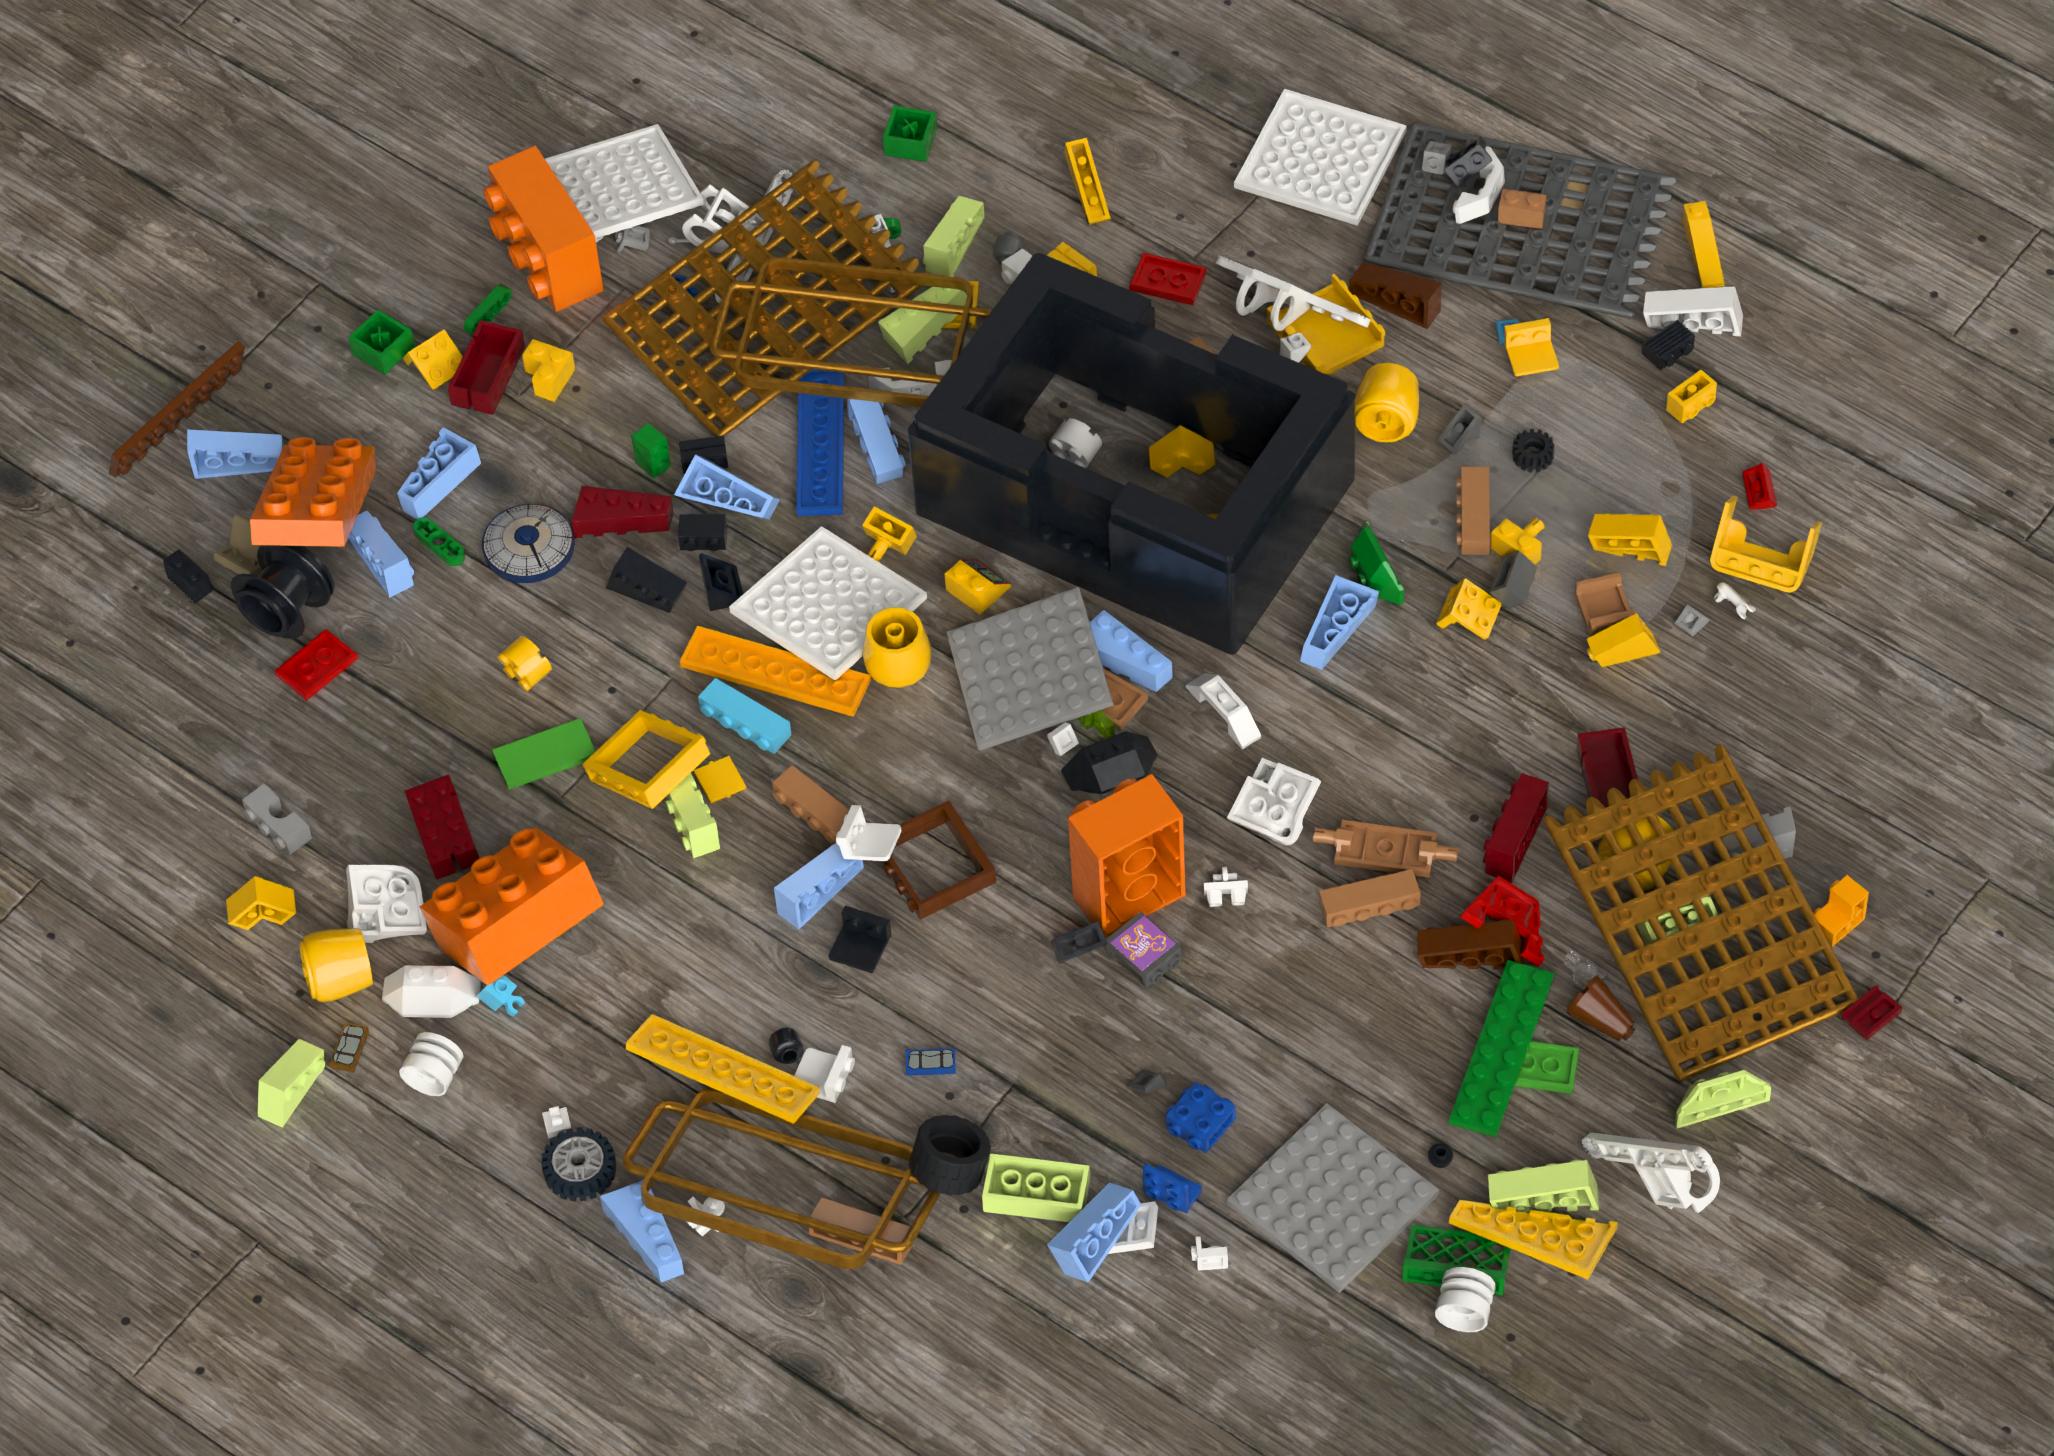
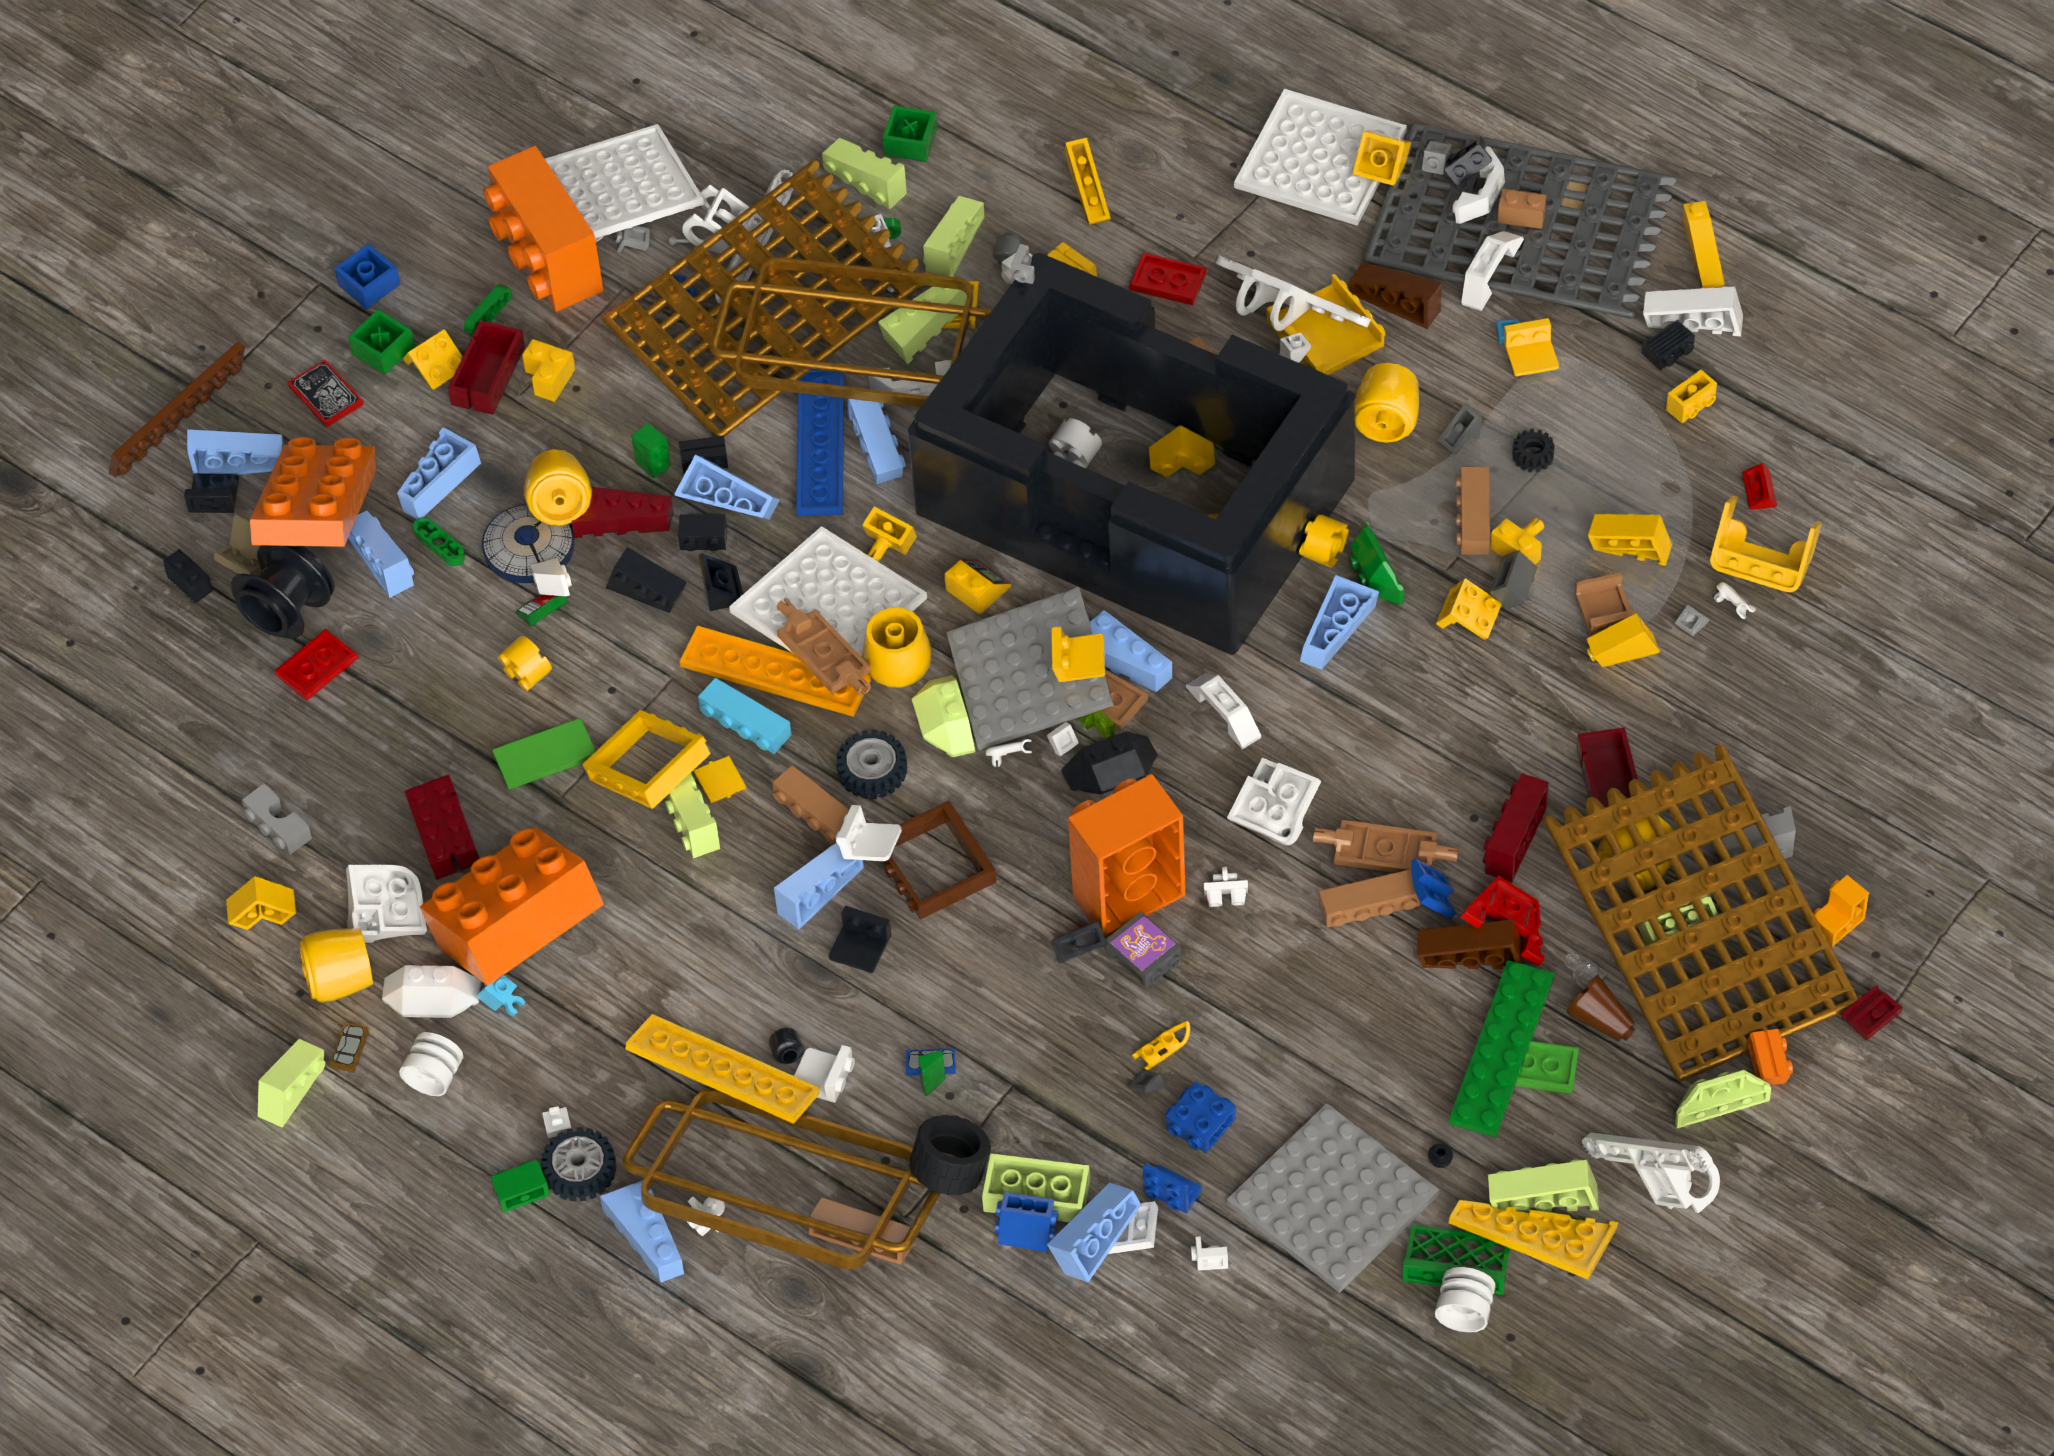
none -> black bracket [184,473,239,513]
none -> tile [288,360,364,428]
none -> blue brick [334,244,400,309]
none -> green brick [490,1160,550,1213]
none -> green slope [516,594,567,627]
none -> yellow piece [524,449,592,526]
none -> white slope [530,558,572,596]
none -> medium nougat plate [777,598,871,696]
none -> yellowish green wedge [822,138,907,210]
none -> wheel [836,730,907,799]
none -> yellowish green wedge [912,675,975,757]
none -> green slope [918,1051,945,1096]
none -> white piece [986,739,1032,767]
none -> blue brick [994,1192,1058,1252]
none -> light grey bracket [1011,244,1035,284]
none -> yellow bracket [1052,627,1105,683]
none -> yellow piece [1132,1021,1190,1071]
none -> yellow brick [1299,515,1349,568]
none -> yellow slope [1352,130,1411,186]
none -> blue slope [1411,858,1457,919]
none -> white slope [1461,231,1524,311]
none -> orange brick [1747,1029,1793,1085]

